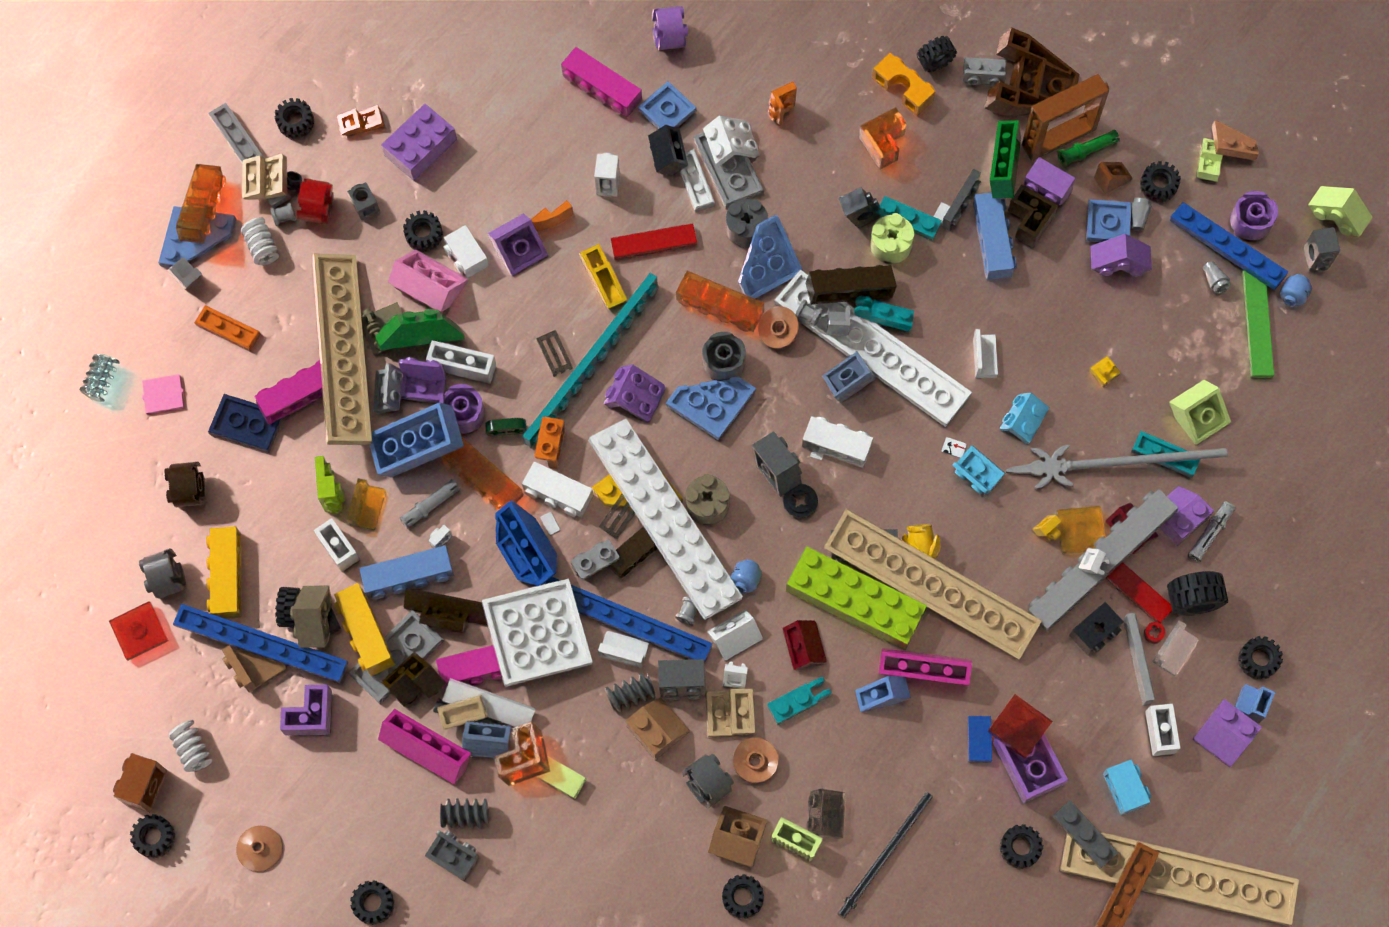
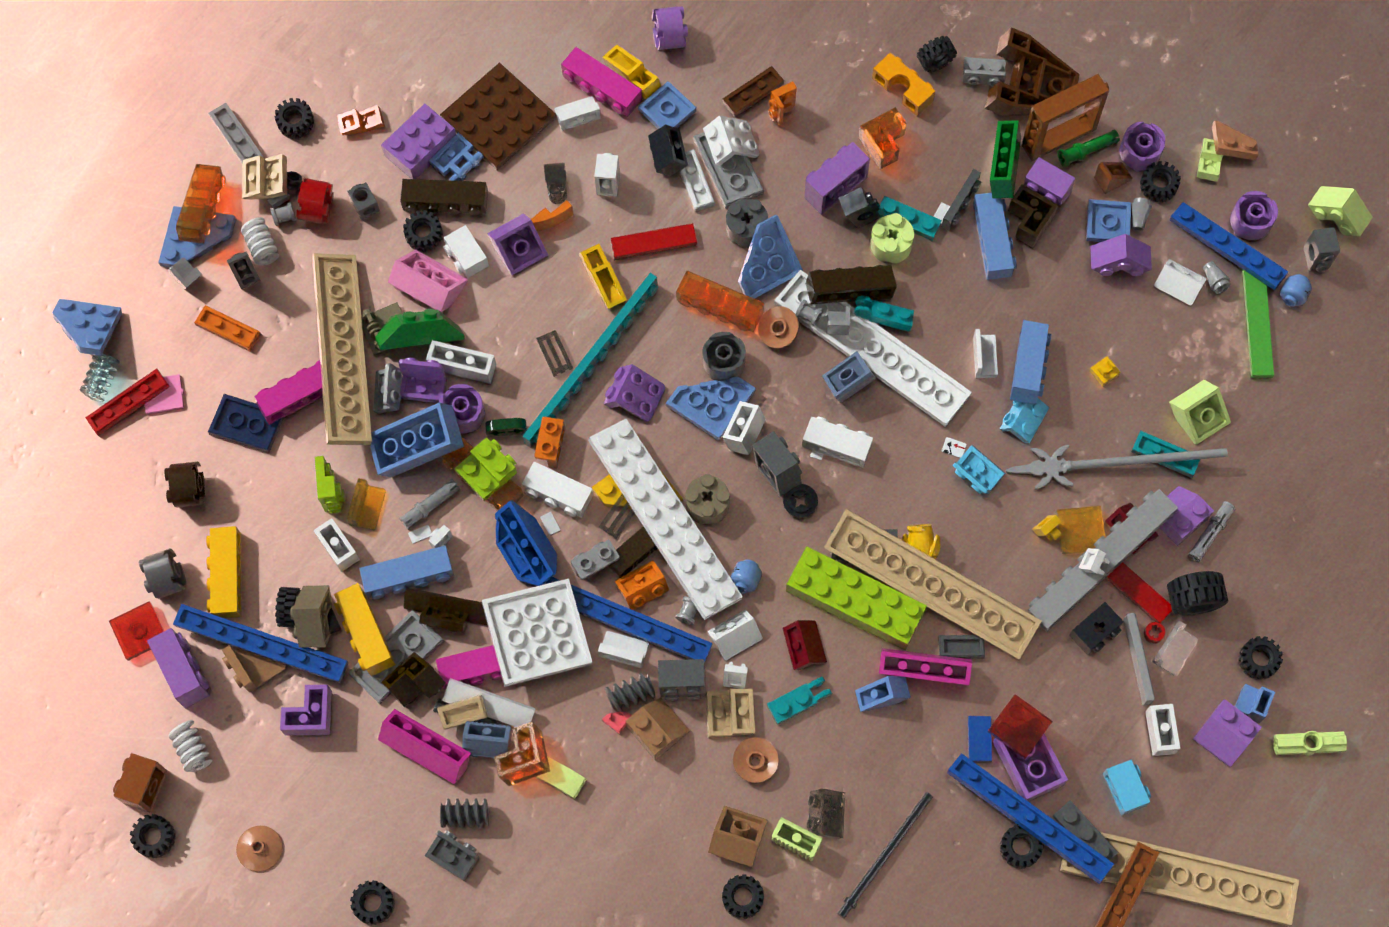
dark grey brick [682,753,734,808] -> none
none -> medium blue plate [52,298,122,356]
none -> red tile [85,368,170,436]
none -> medium lavender brick [147,628,210,709]
none -> dark grey slope [227,251,261,289]
none -> dark brown brick [400,179,488,215]
none -> white sticker [408,525,432,544]
none -> medium blue plate [429,133,484,181]
none -> reddish brown plate [440,62,557,170]
none -> lime plate [454,437,517,501]
none -> clear smoke piece [544,162,567,204]
none -> white panel [554,96,601,131]
none -> yellow slope [602,45,662,100]
none -> coral tile [602,712,632,735]
none -> orange bracket [615,560,669,610]
none -> reddish brown plate [722,66,784,117]
none -> white brick [723,401,766,455]
none -> medium lavender brick [804,142,870,215]
none -> dark grey tile [938,635,985,659]
none -> blue plate [947,753,1114,884]
none -> medium blue brick [1010,320,1052,405]
none -> medium lavender brick [1119,122,1165,172]
none -> white panel [1154,259,1207,305]
none -> yellowish green piece [1273,731,1347,756]

